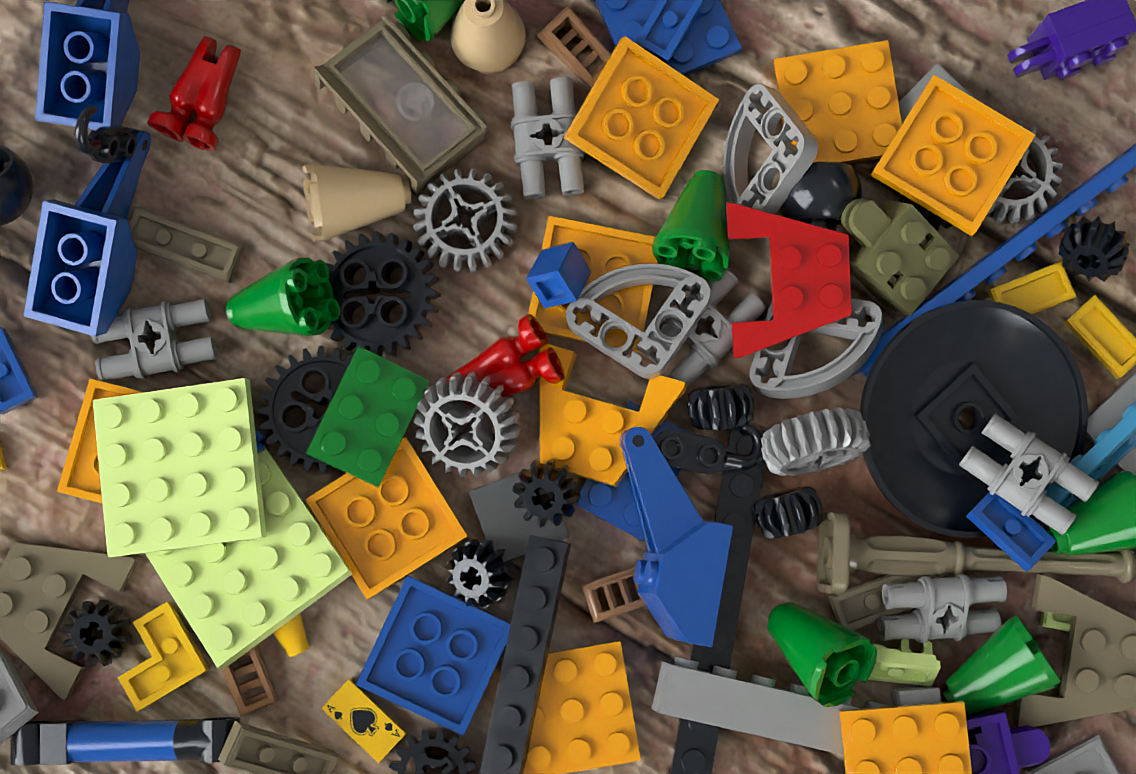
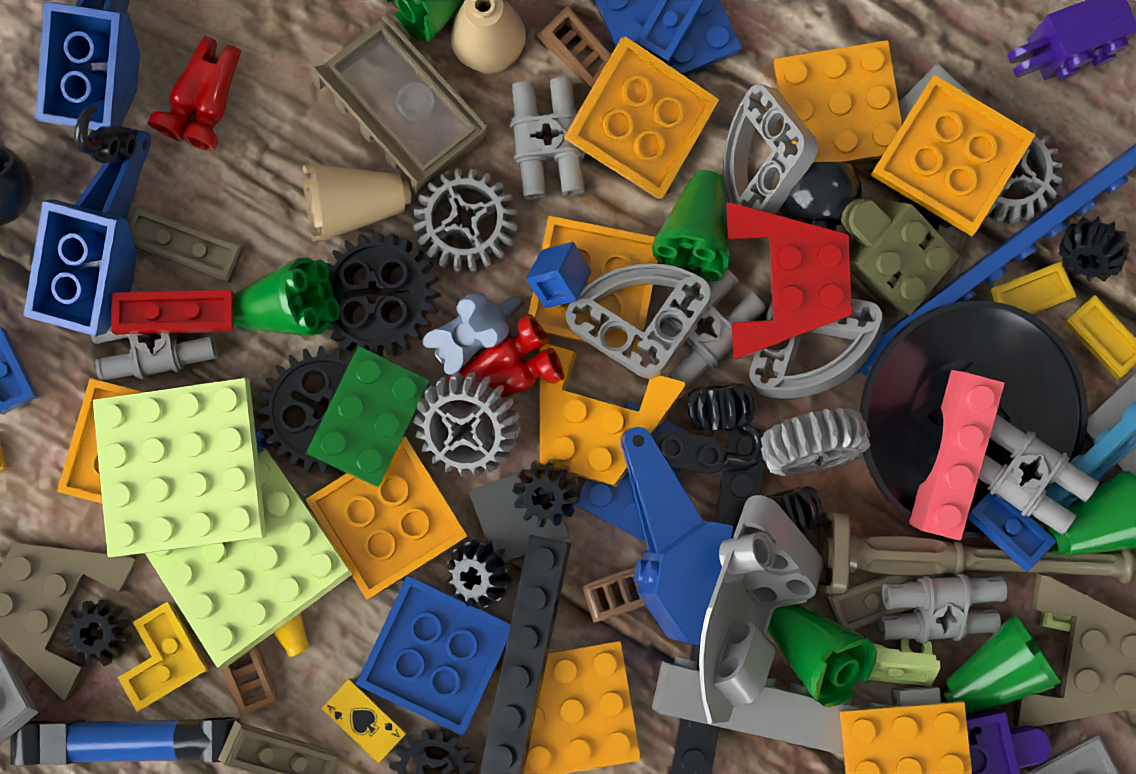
none -> red plate [111,290,234,335]
none -> sand blue animal [423,293,524,376]
none -> light grey panel [699,495,824,724]
none -> coral arch [909,370,1005,541]

